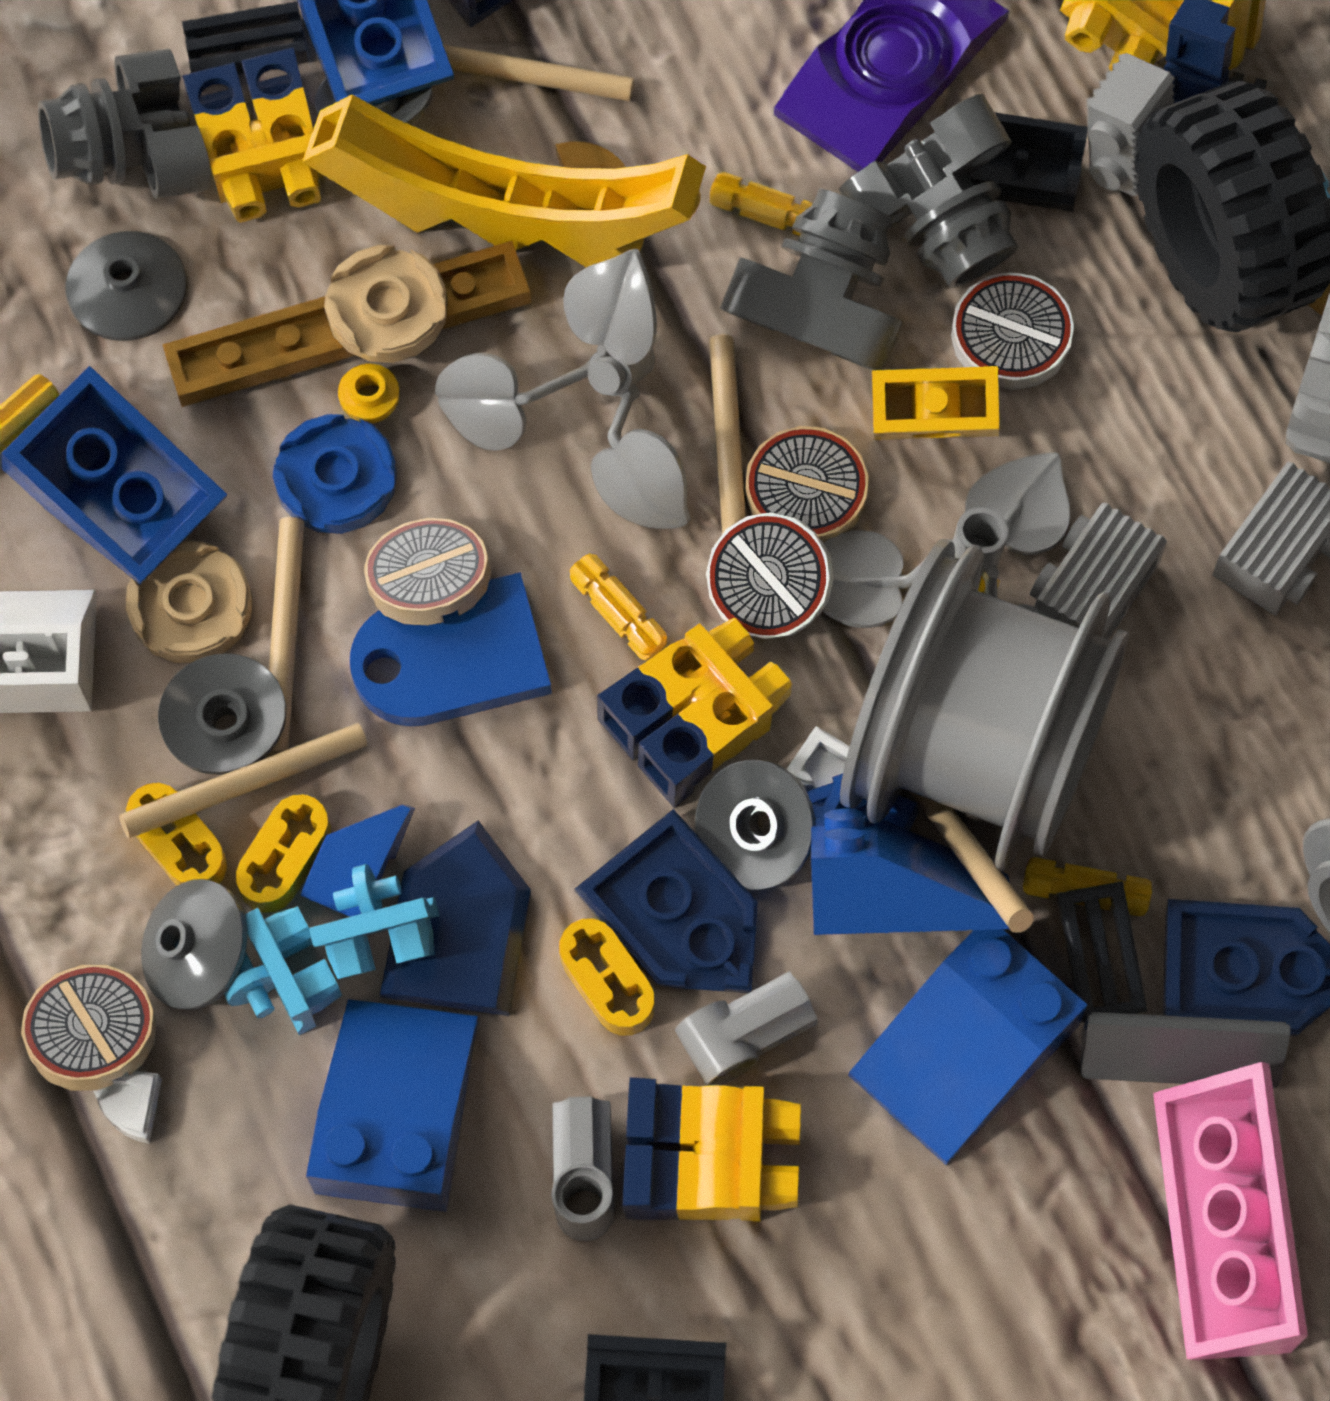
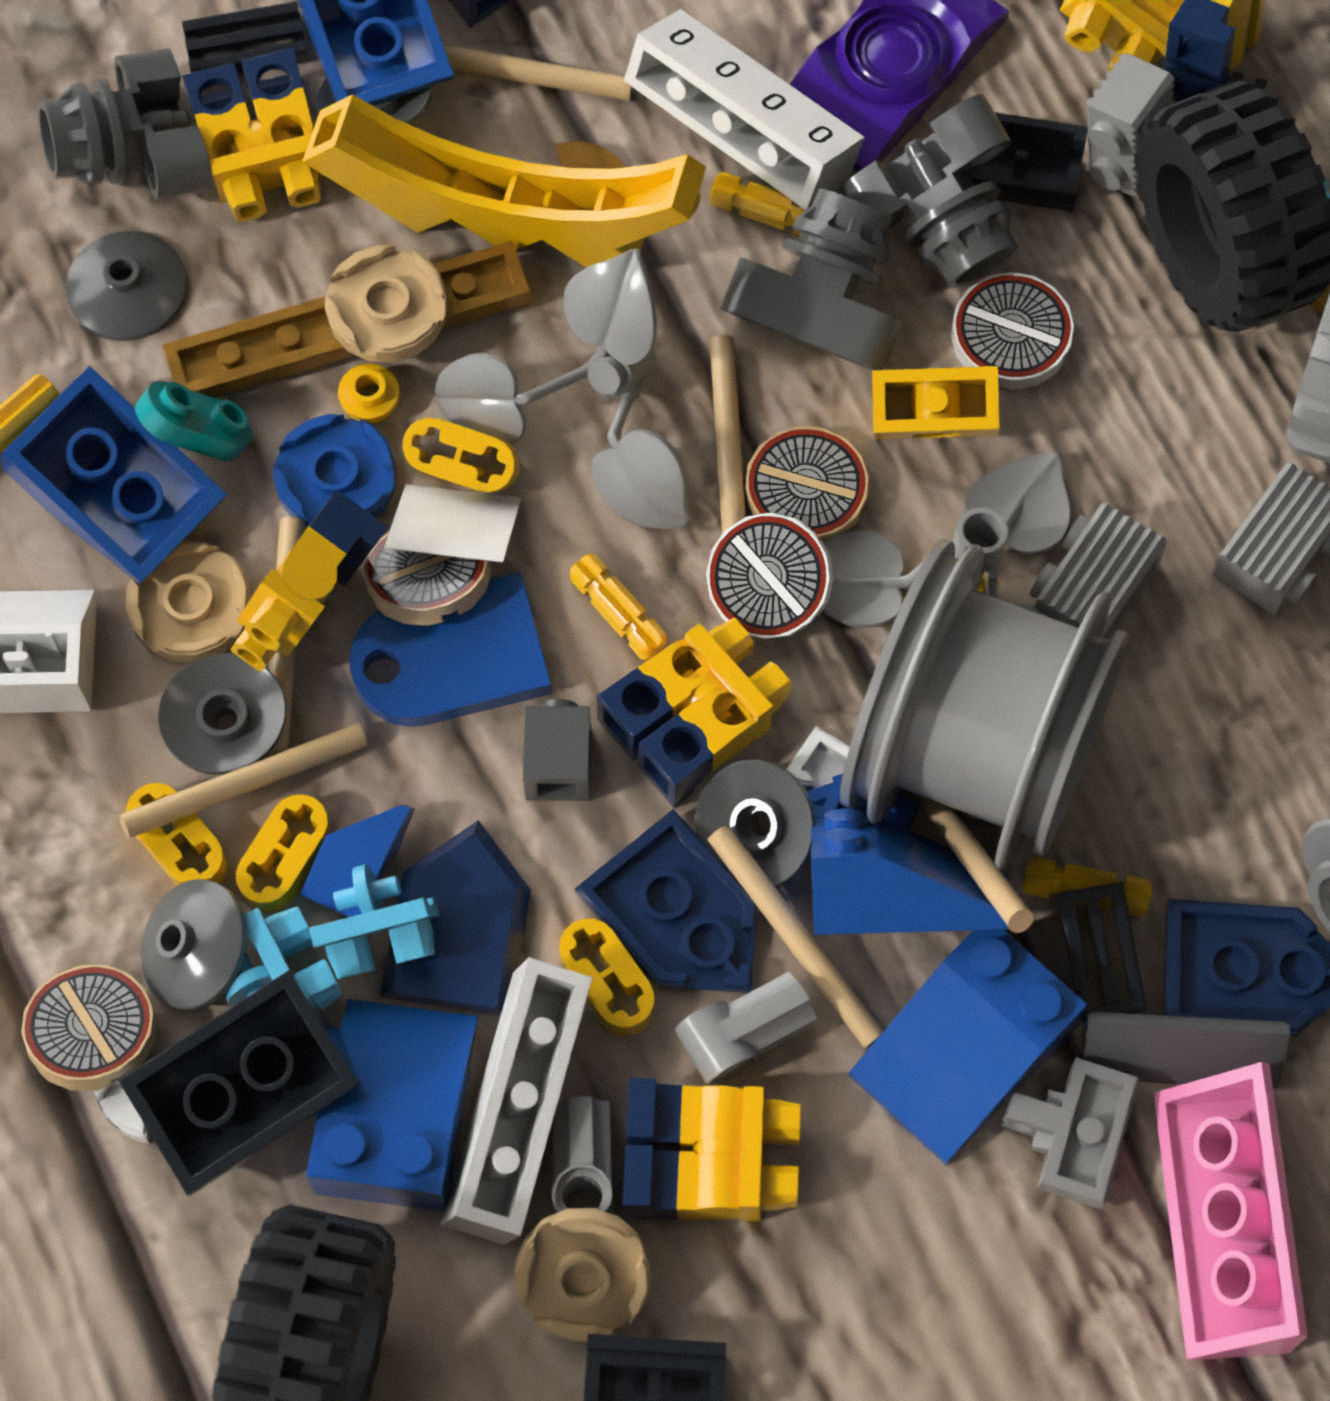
none -> black slope [119,970,361,1196]
none -> teal plate [135,381,253,462]
none -> yellow hips [230,489,388,672]
none -> white sticker [384,484,521,562]
none -> yellow beam [402,417,521,493]
none -> white brick [441,957,592,1245]
none -> tan tile [515,1208,650,1342]
none -> dark grey brick [523,699,592,801]
none -> white brick [624,9,865,210]
none -> tan bar [707,824,884,1049]
none -> light grey hinge [1001,1058,1140,1209]

